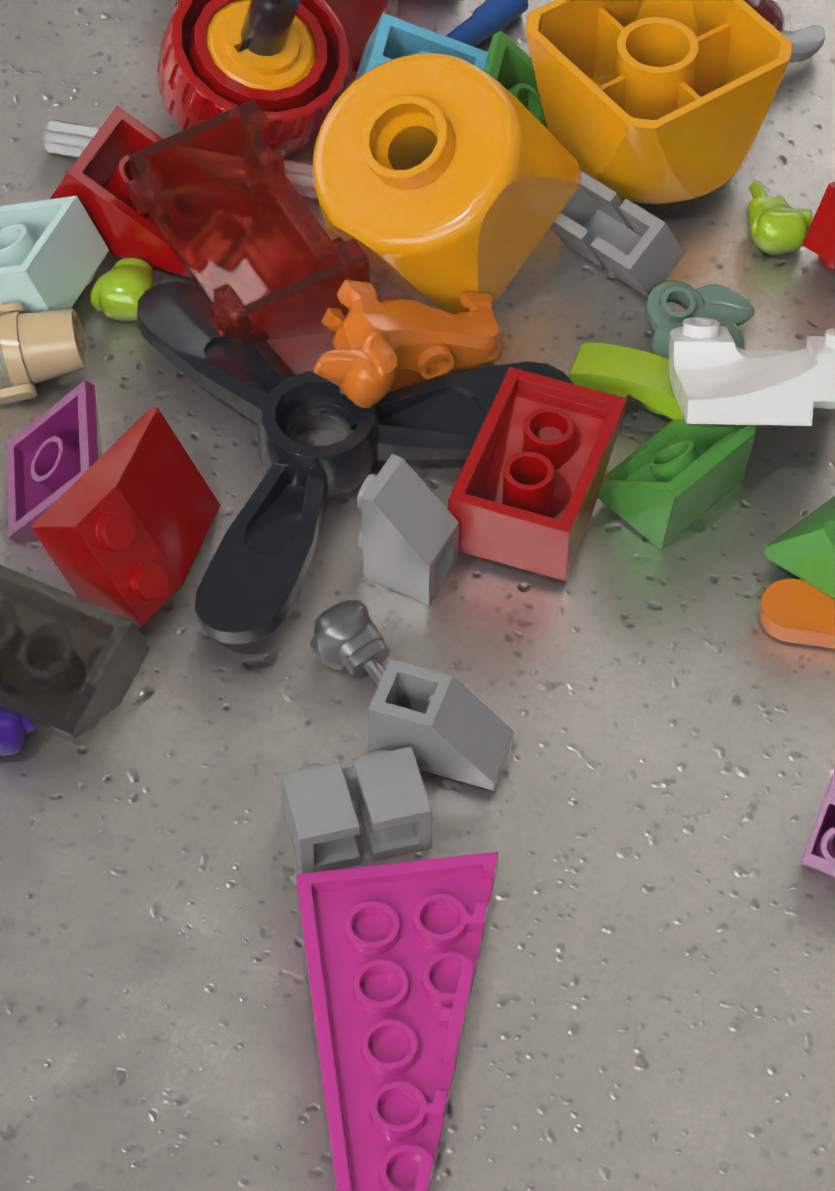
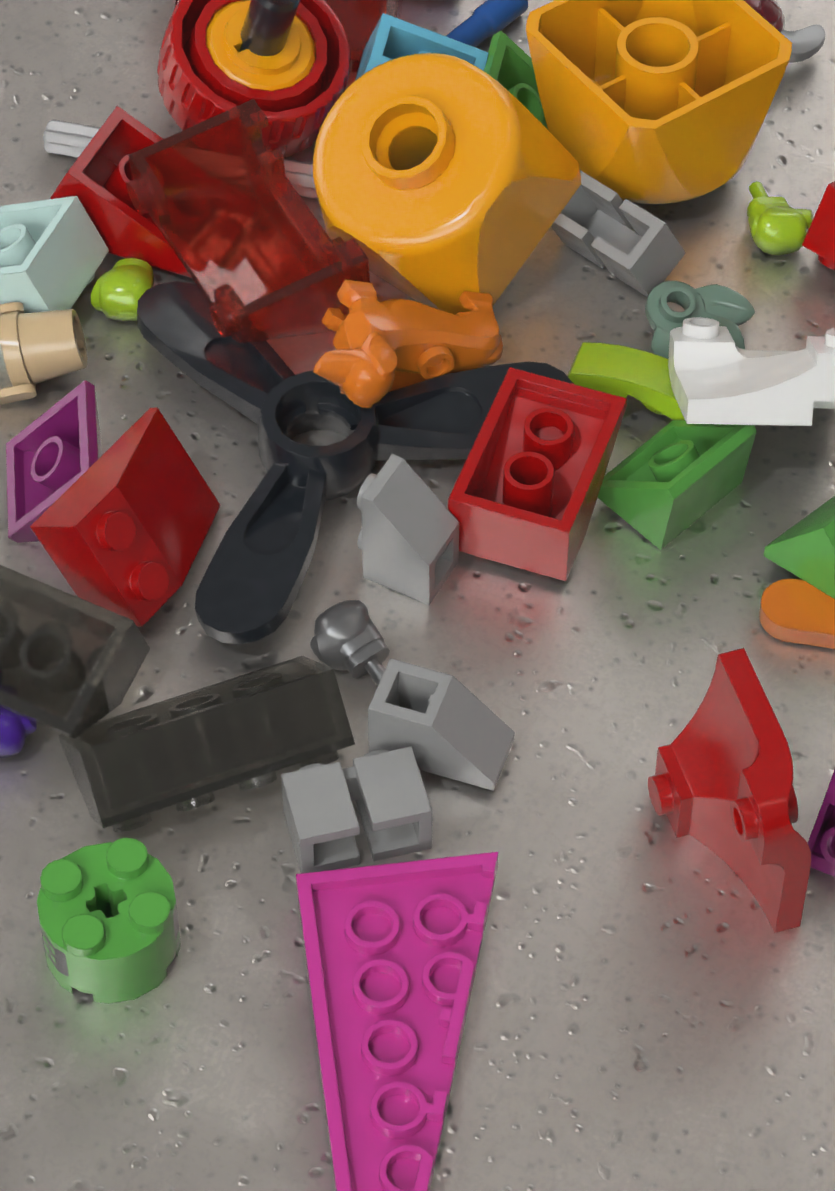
none -> bright green brick [37,838,181,1004]
none -> clear smoke slope [58,656,355,832]
none -> red slope [648,648,811,933]

